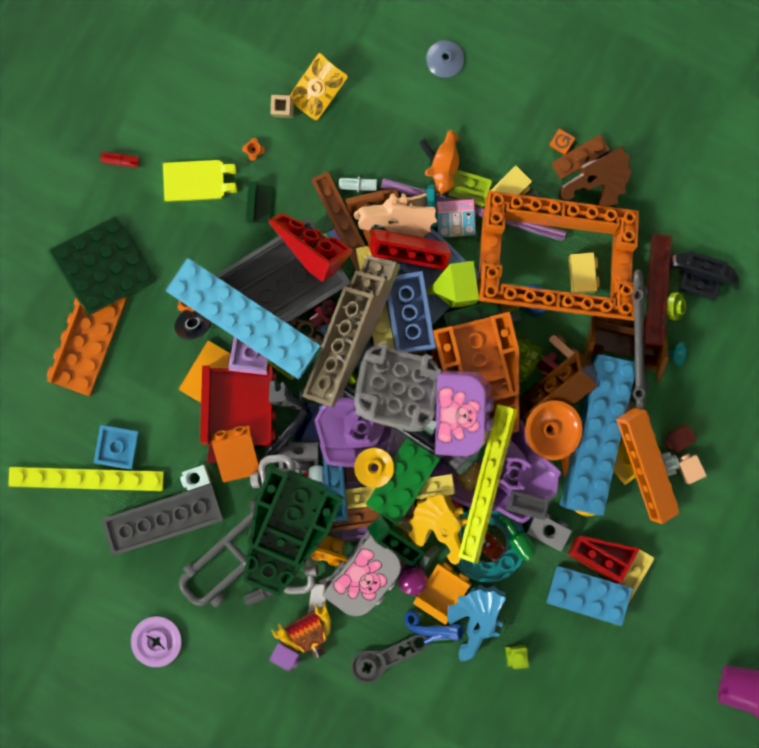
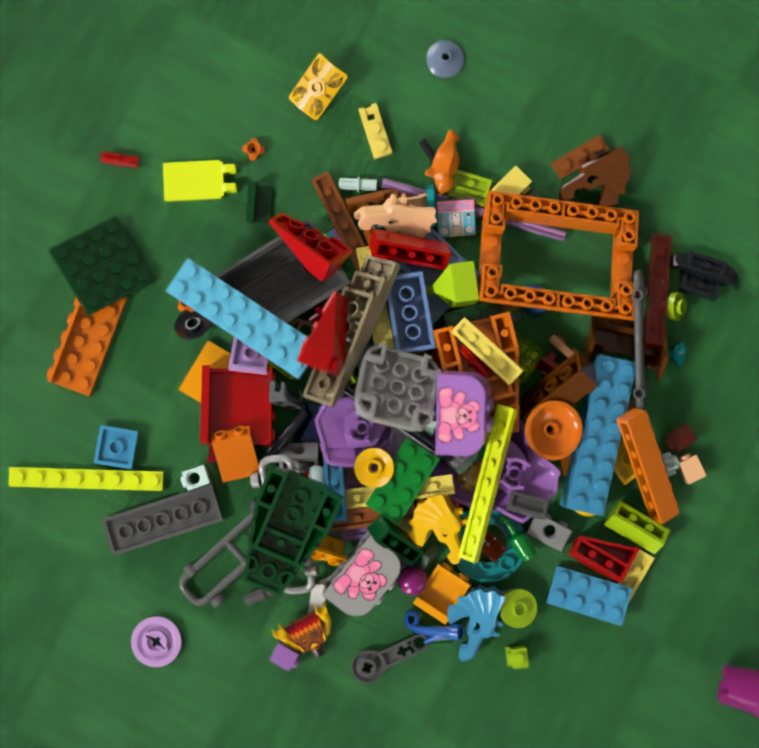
tan brick [270,95,294,118] -> none
orange tile [549,129,575,155] -> none
light yellow brick [568,253,600,294] -> none
none -> red wedge [297,291,348,376]
none -> light yellow plate [358,103,392,160]
none -> light yellow plate [451,317,523,385]
none -> red axle [458,344,492,377]
none -> lime piece [497,587,537,628]
none -> lime brick [604,501,670,554]

